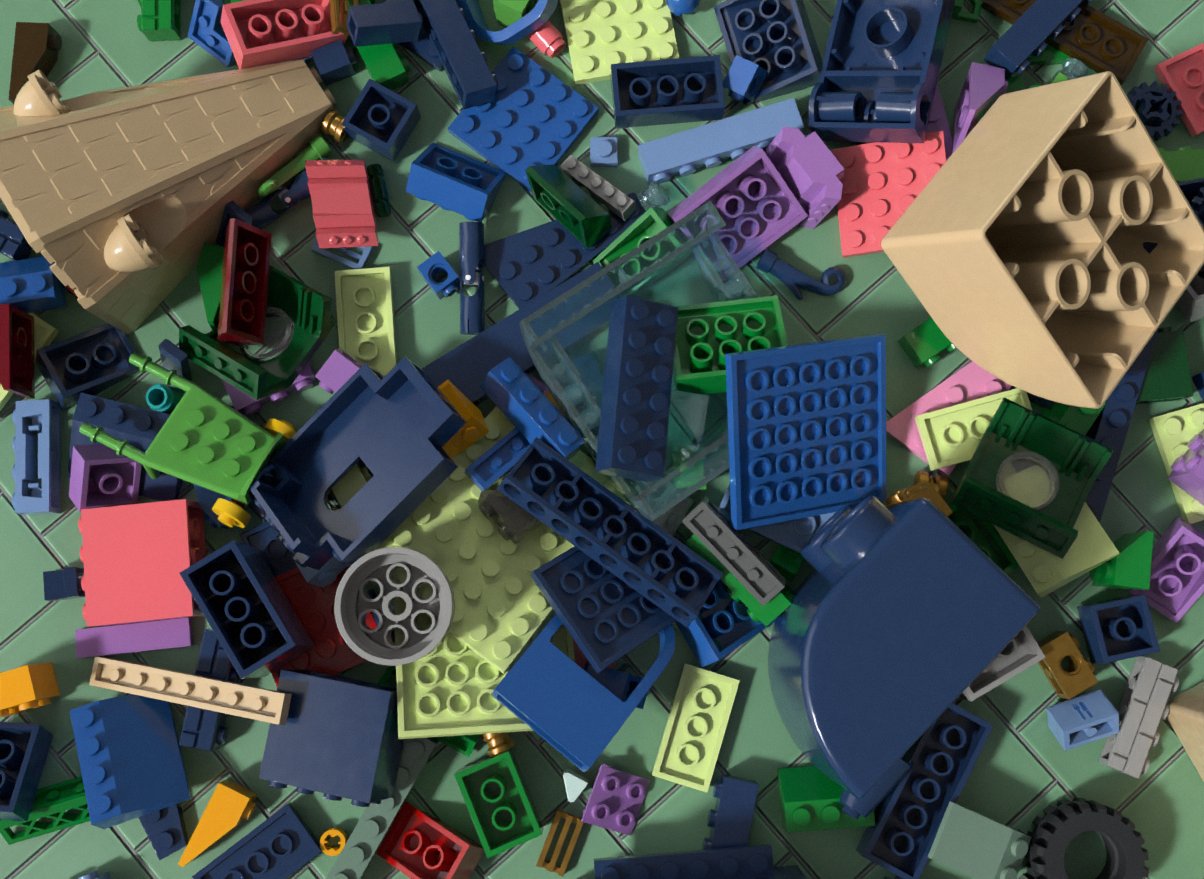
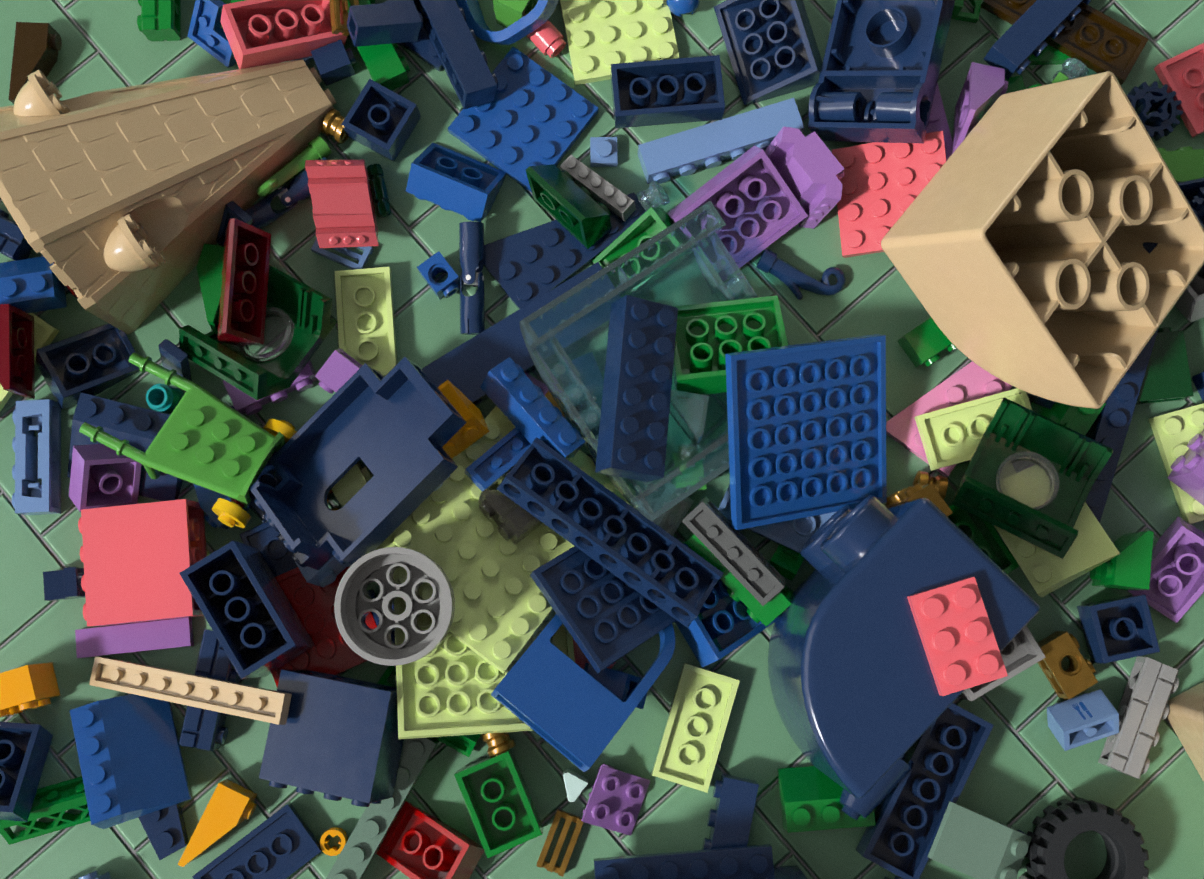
brick [723,55,768,102] -> none
none -> coral plate [907,577,1008,696]

